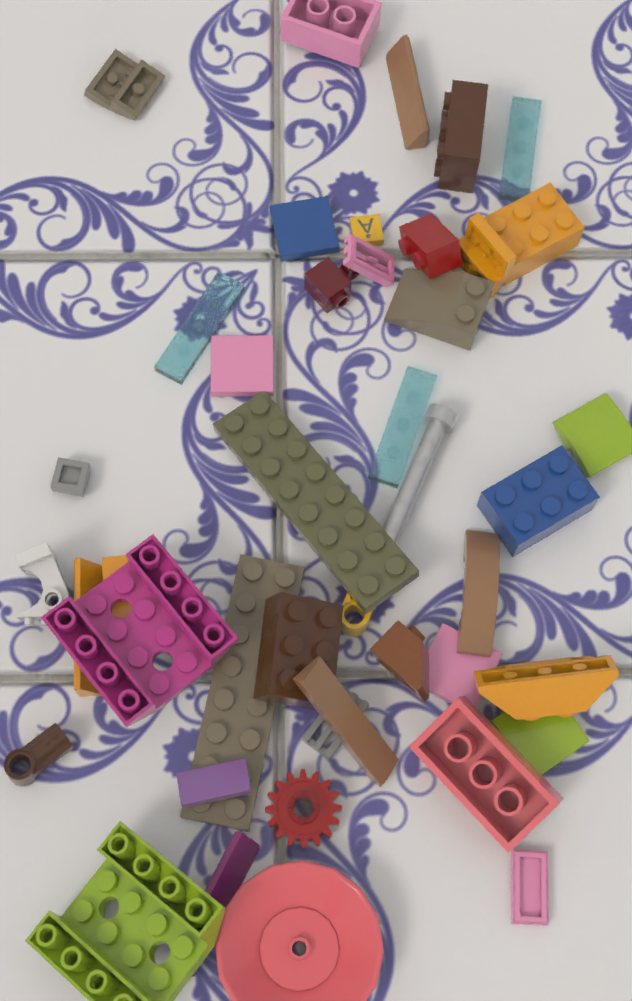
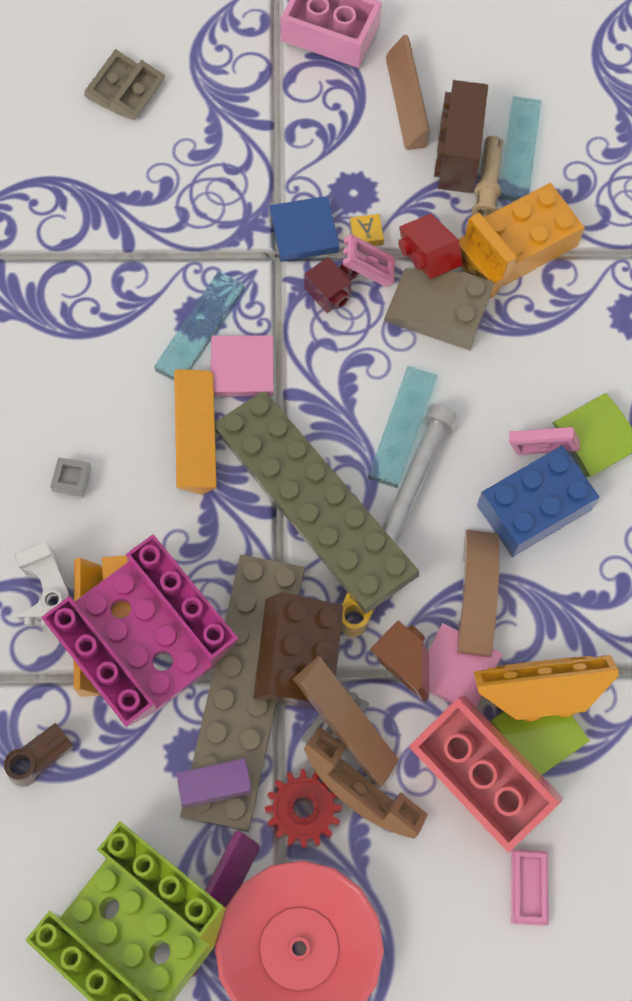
none -> light orange slope [174,369,217,495]
none -> medium nougat slope [303,726,428,839]
none -> tan pin [471,136,503,218]
none -> bright pink tile [509,427,580,455]

